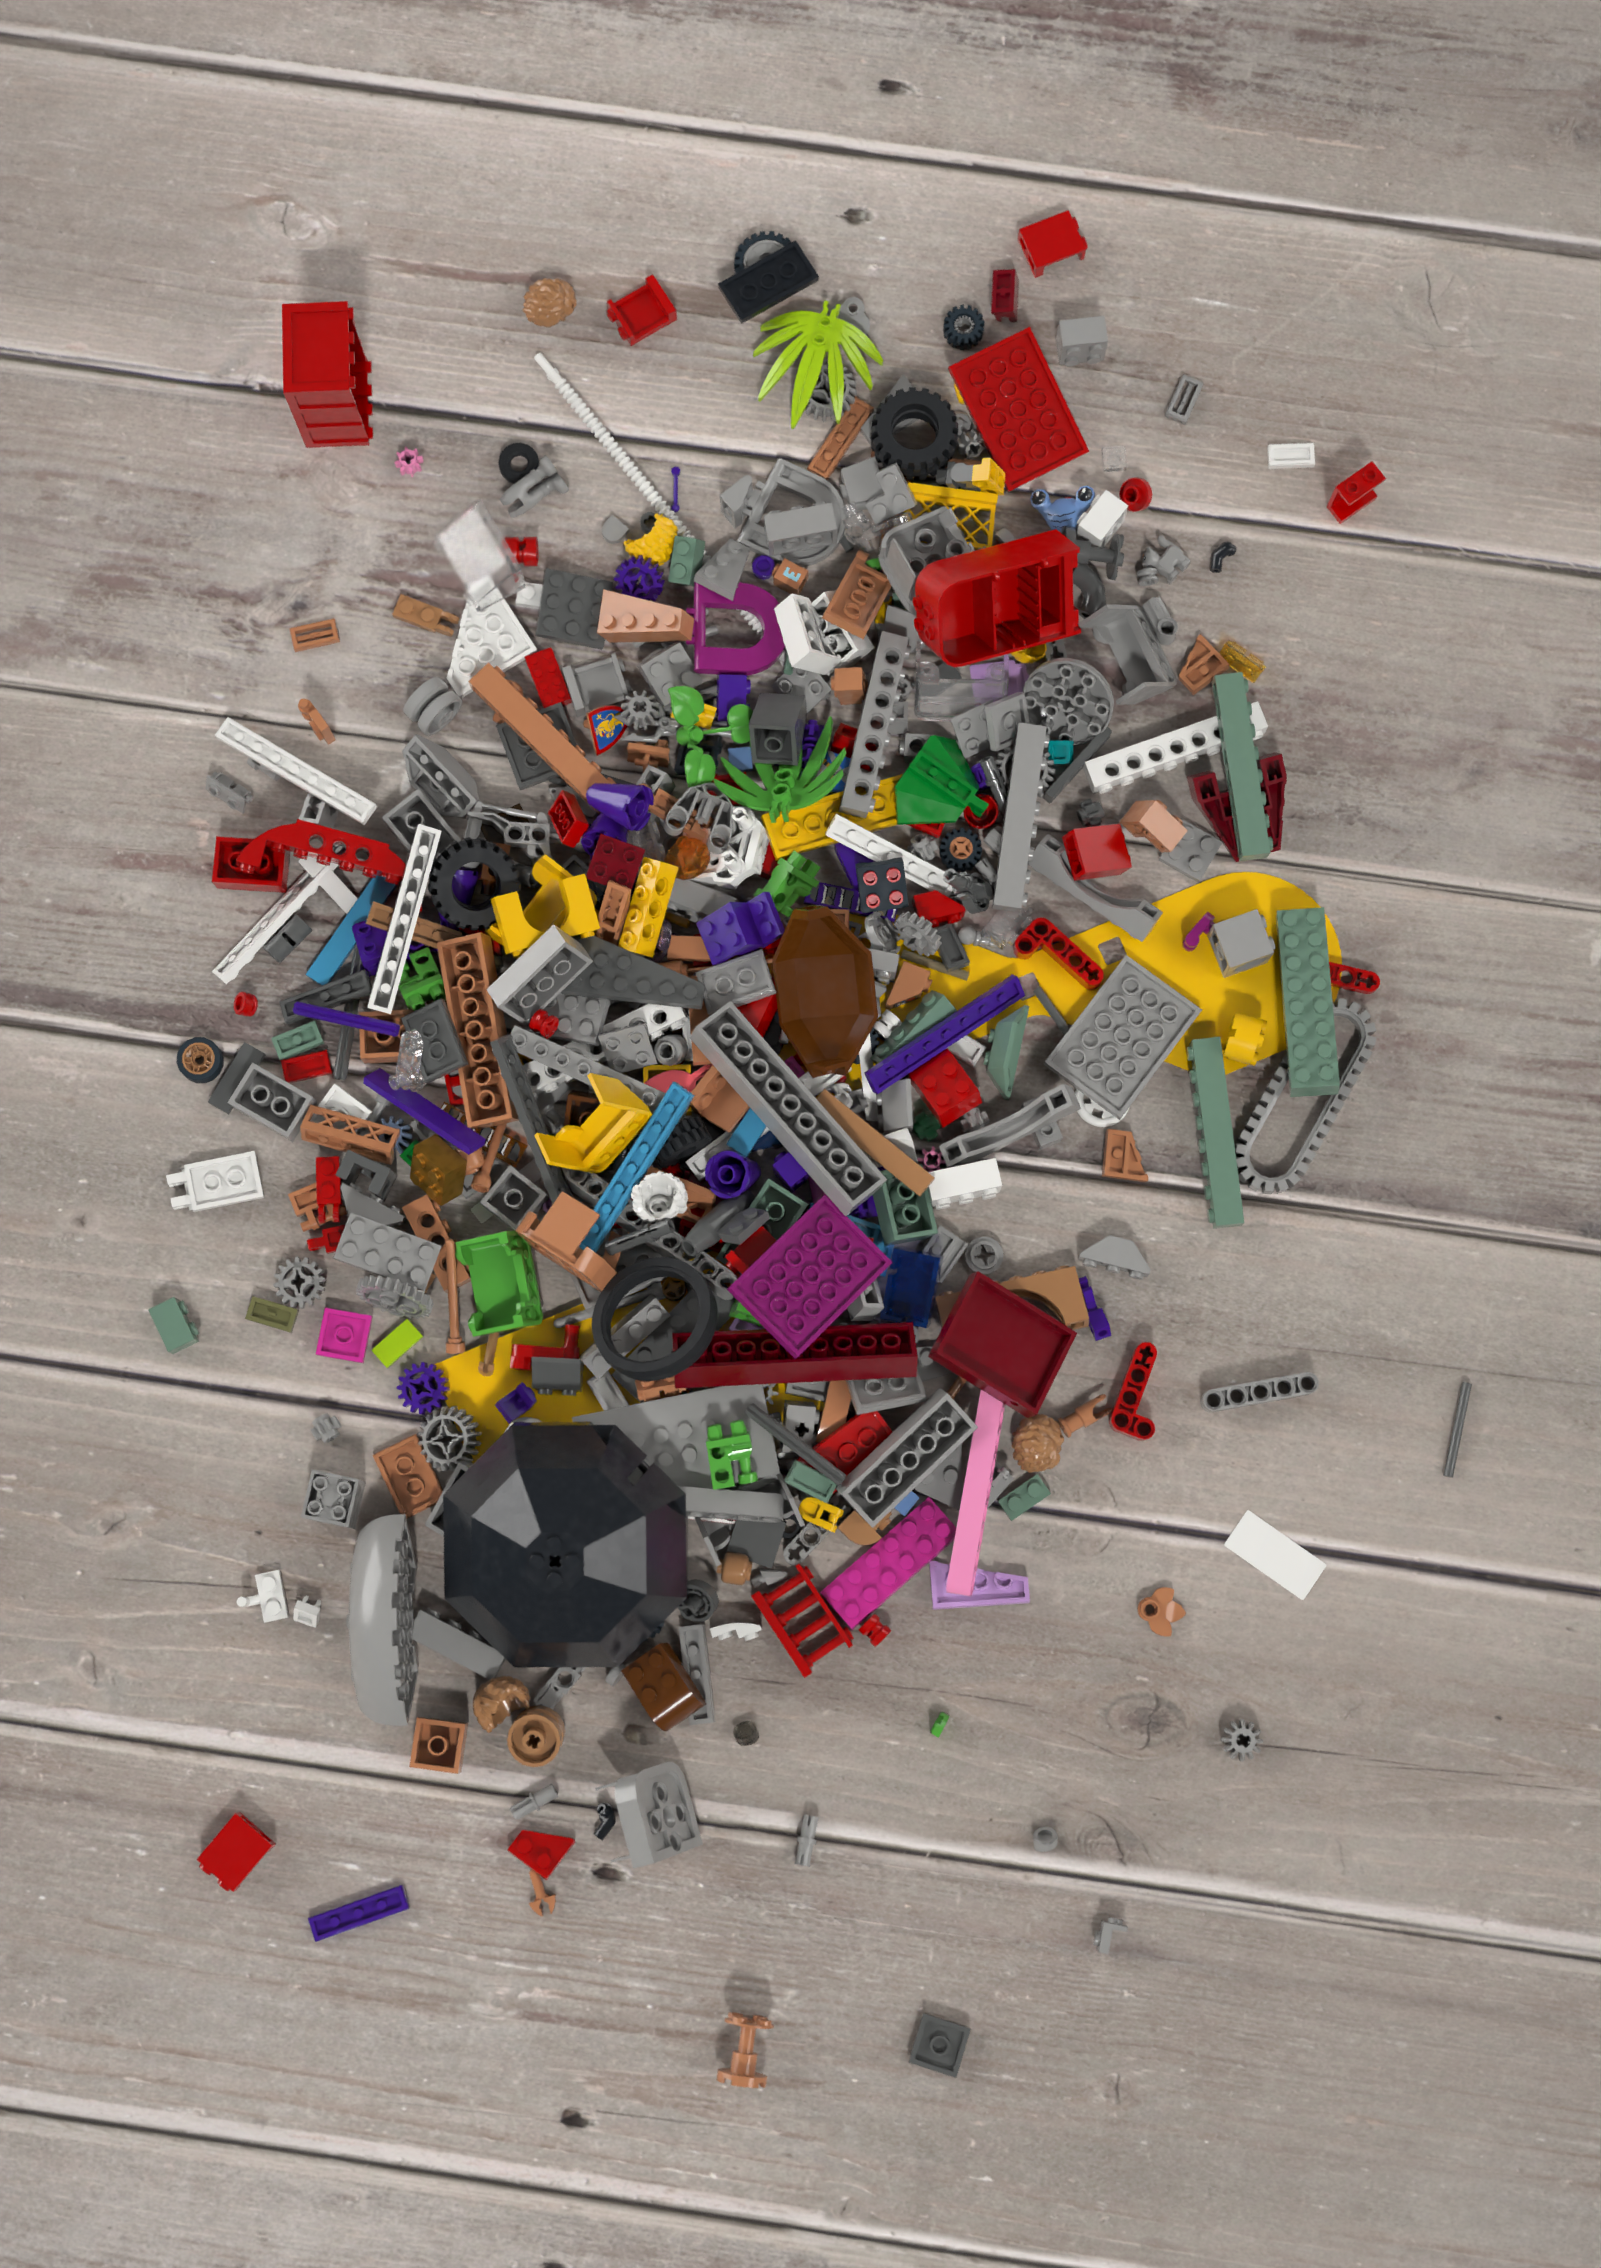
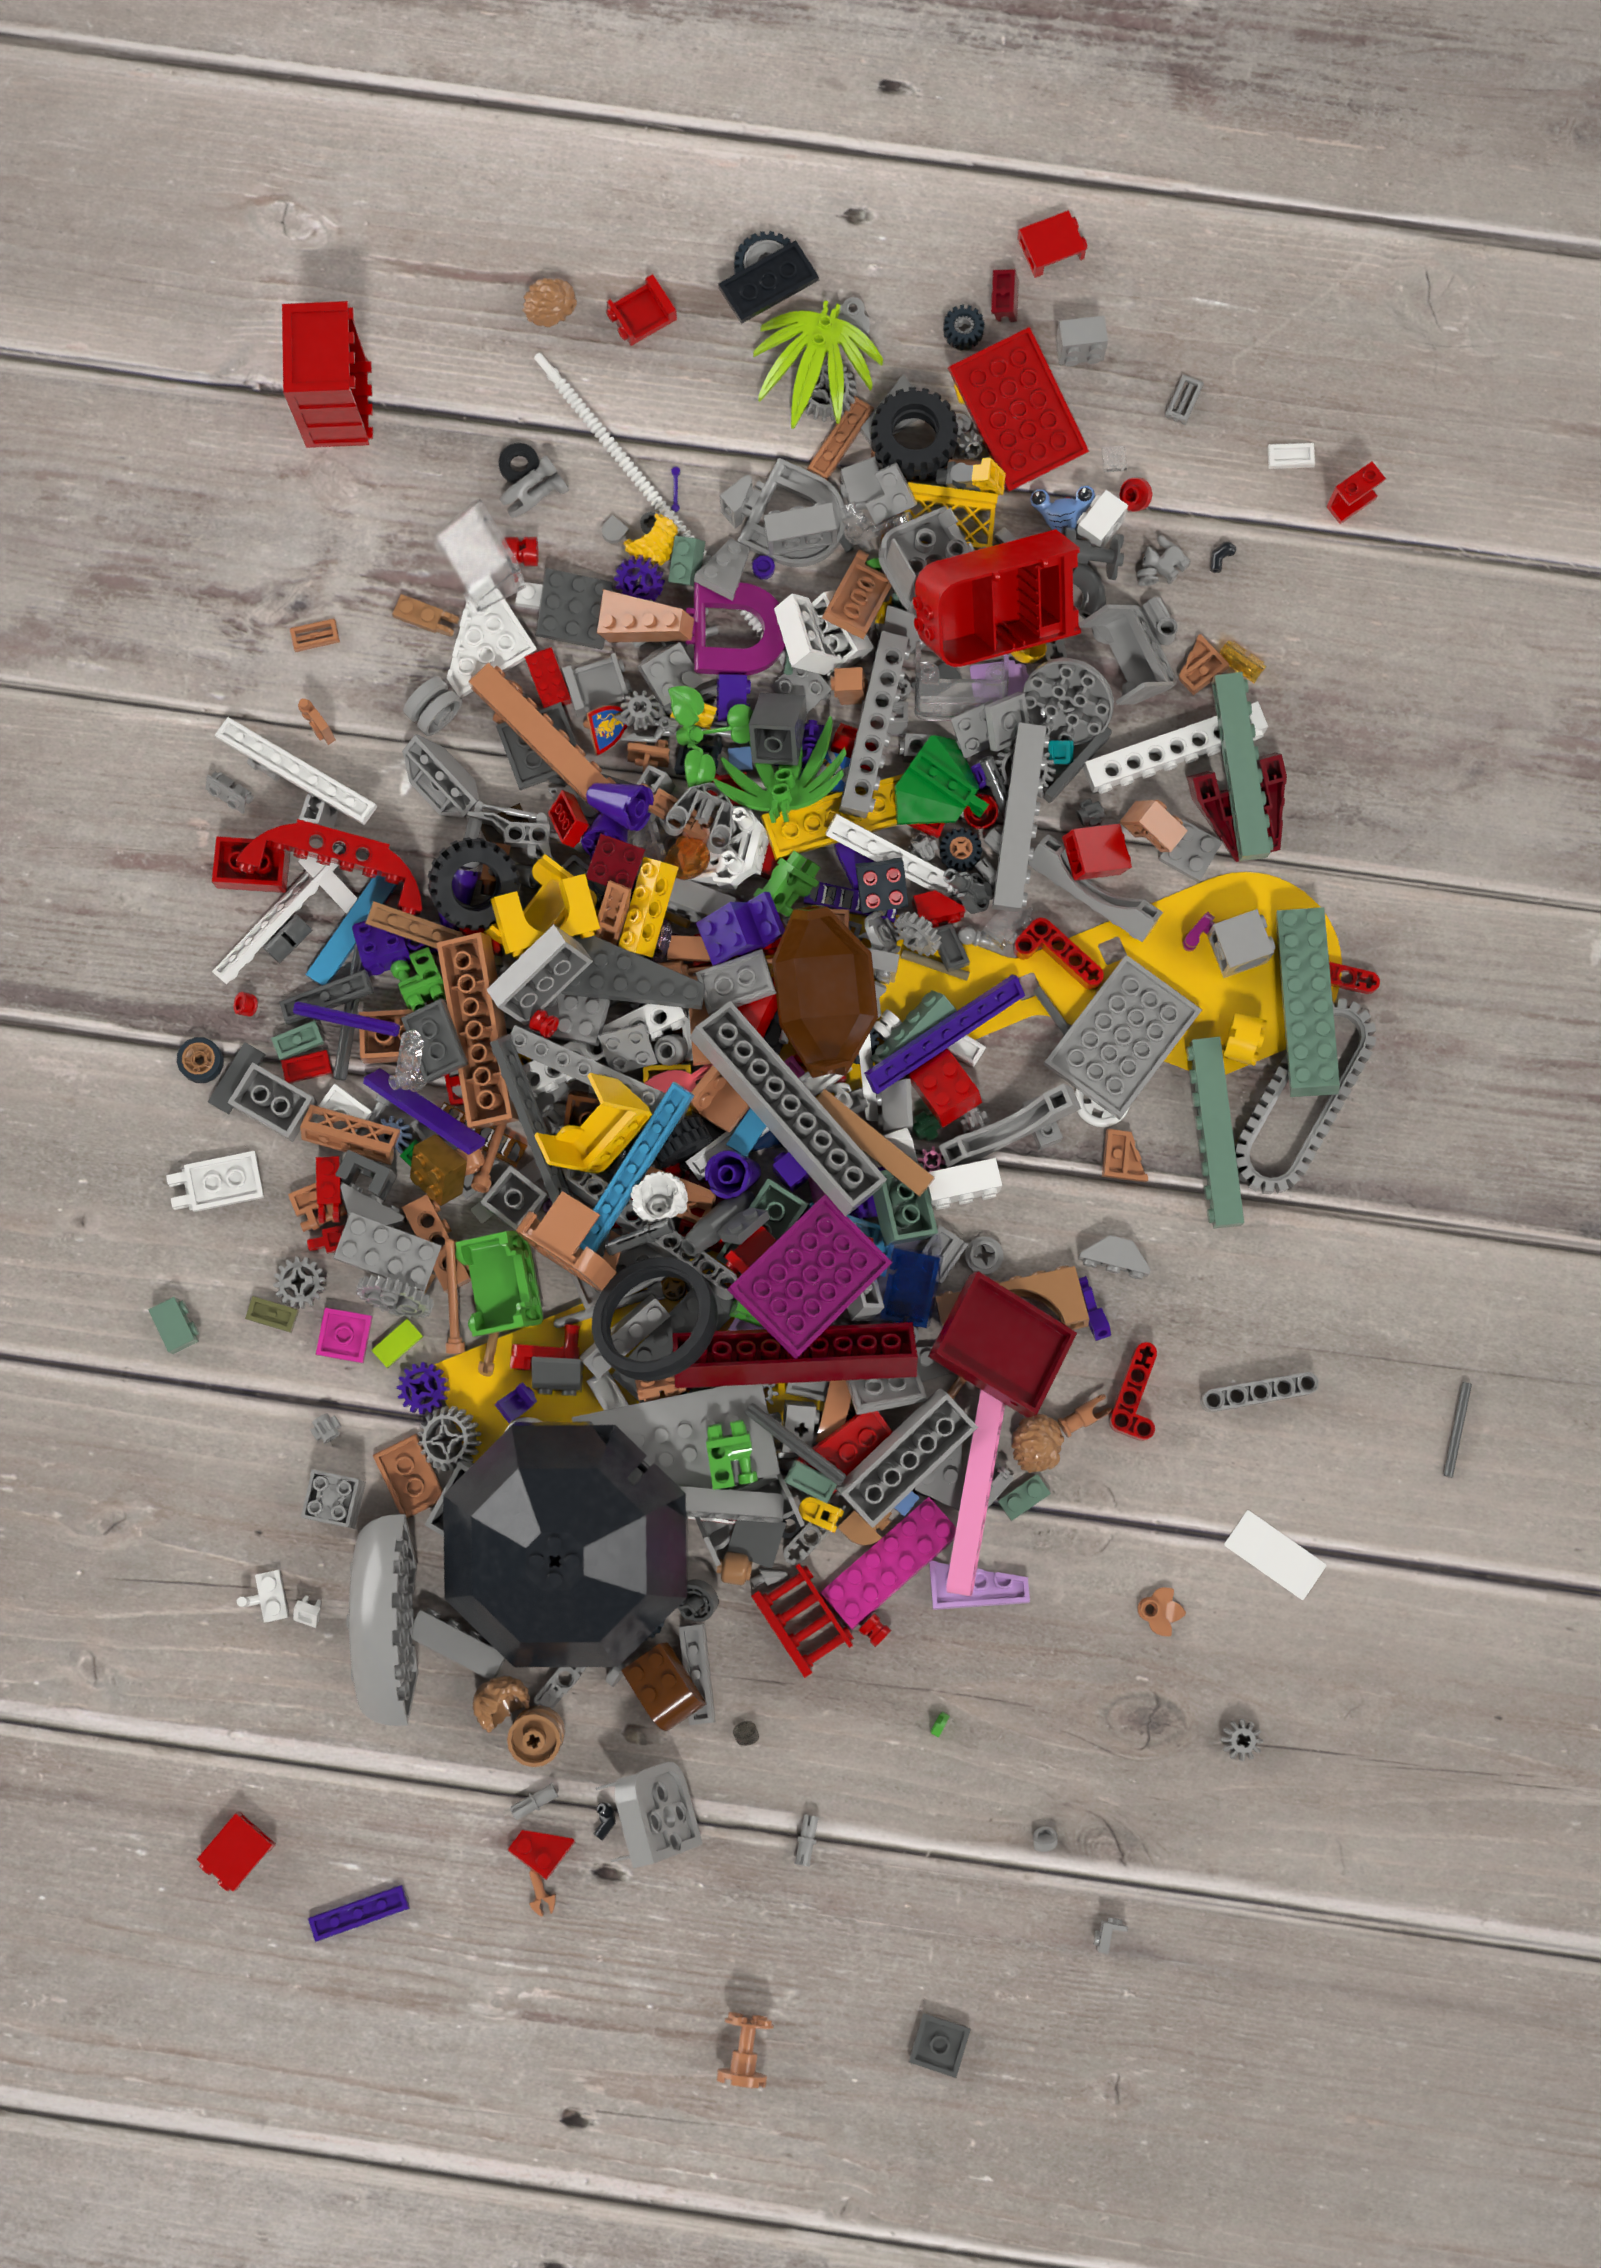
white brick [367,824,441,1014] -> none
light grey brick [382,789,461,869] -> none
bright pink gear [394,447,424,477] -> none
nougat brick [409,1717,469,1774] -> none
white slope [710,1623,762,1641] -> none
nougat brick [772,558,809,595] -> none
nougat slope [886,961,932,1010] -> none
sand green wedge [983,1005,1029,1101] -> none

